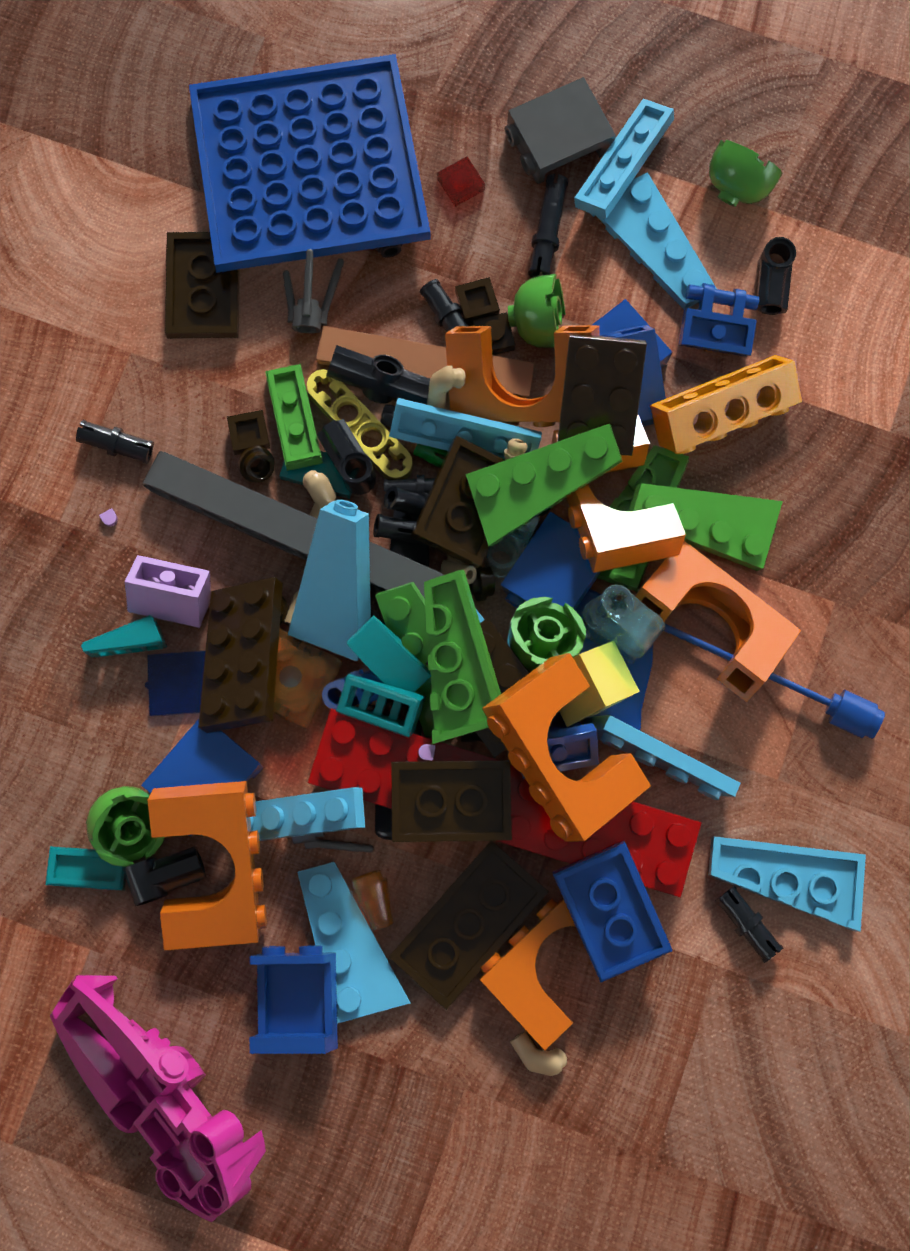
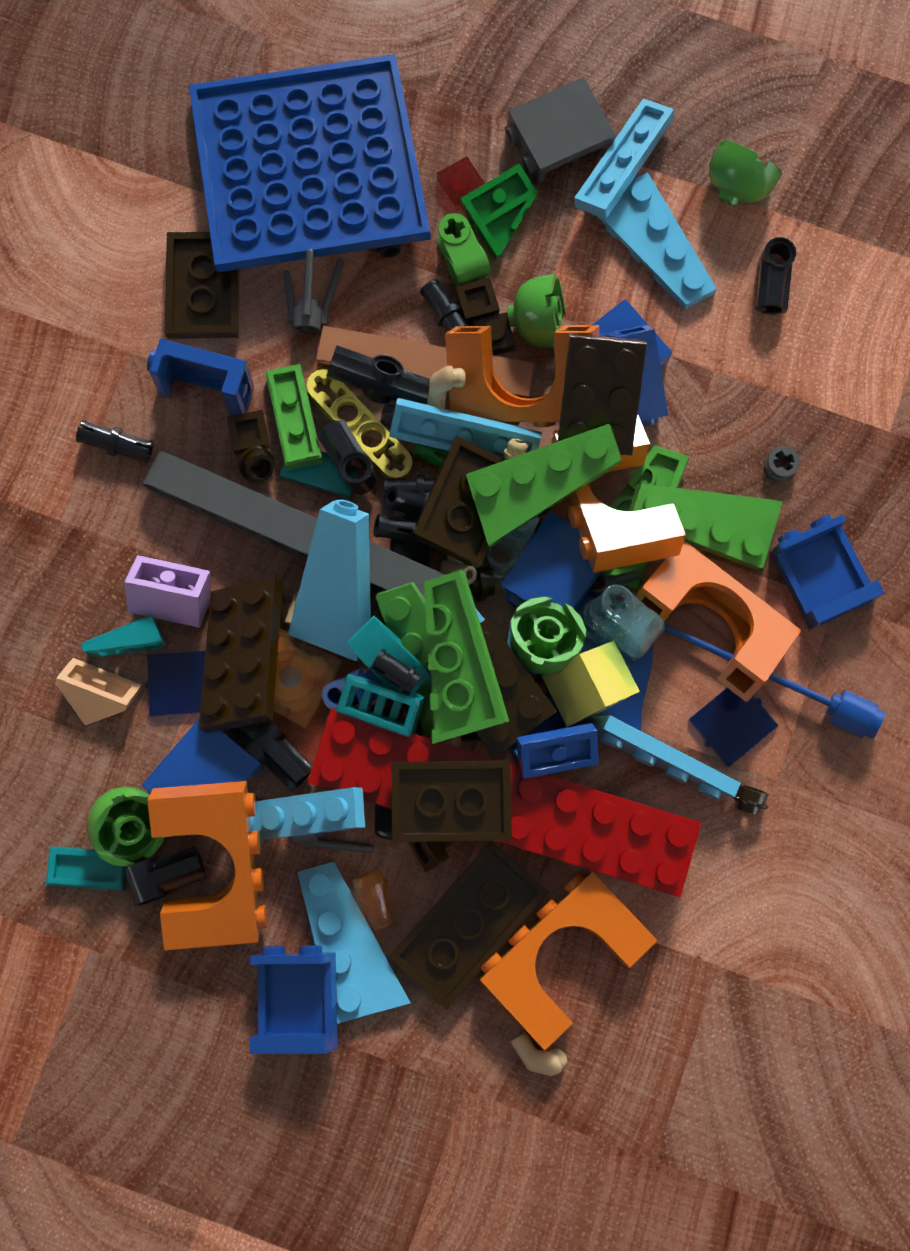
dark pink piece [50,975,266,1222] -> none
lavender piece [99,508,118,527] -> none
tan arm [303,470,336,519] -> none
lavender piece [418,744,436,761] -> none
orange arch [482,653,651,842] -> none
black pin [528,174,569,278] -> none
blue tile [552,841,673,983] -> none
light orange brick [650,355,802,454] -> none
blue plate [678,283,759,357] -> none
medium azure wing [708,836,866,932] -> none
black pin [715,886,783,963] -> none
none -> light nougat slope [55,658,142,725]
none -> blue panel [147,338,254,416]
none -> black piece [228,721,312,792]
none -> black pin [369,649,422,694]
none -> dark brown tile [408,841,456,873]
none -> bright green piece [438,213,491,286]
none -> green wing [459,163,538,260]
none -> dark grey hand [589,570,639,599]
none -> clear blue piece [688,688,779,767]
none -> dark brown plate [732,784,769,815]
none -> dark grey bush [764,446,800,482]
none -> blue panel [770,514,884,630]

